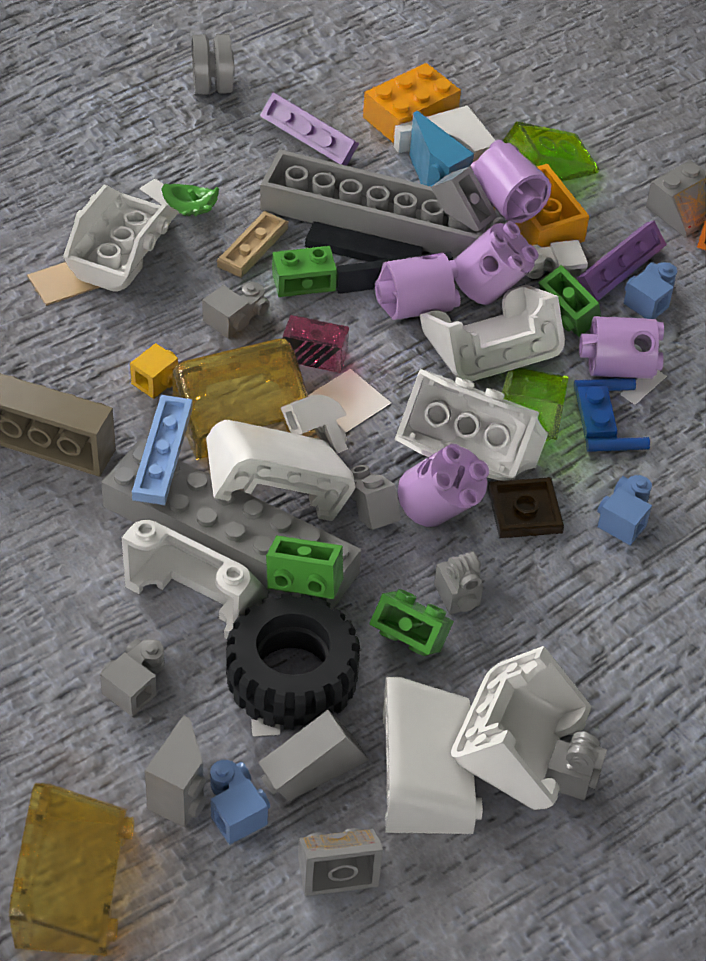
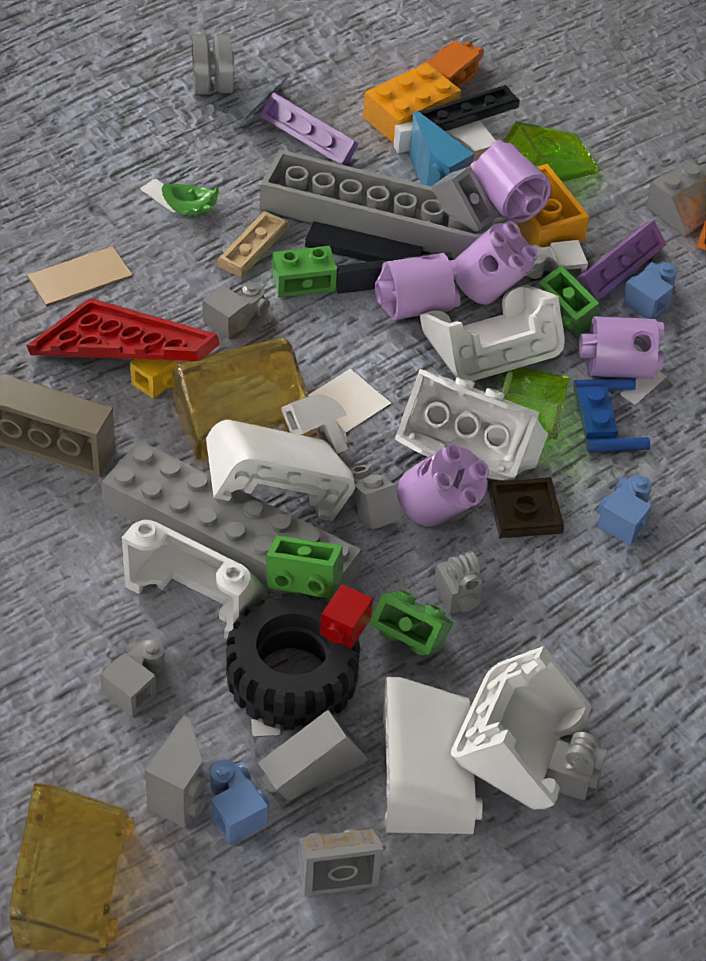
white slope [63,185,179,292] -> none
light blue plate [132,395,193,505] -> none
clear pink brick [282,315,349,373] -> none
none -> red wing [26,298,220,361]
none -> dark azure sticker [238,72,292,129]
none -> red brick [320,584,373,649]
none -> black tile [412,85,520,131]
none -> orange brick [425,40,484,89]

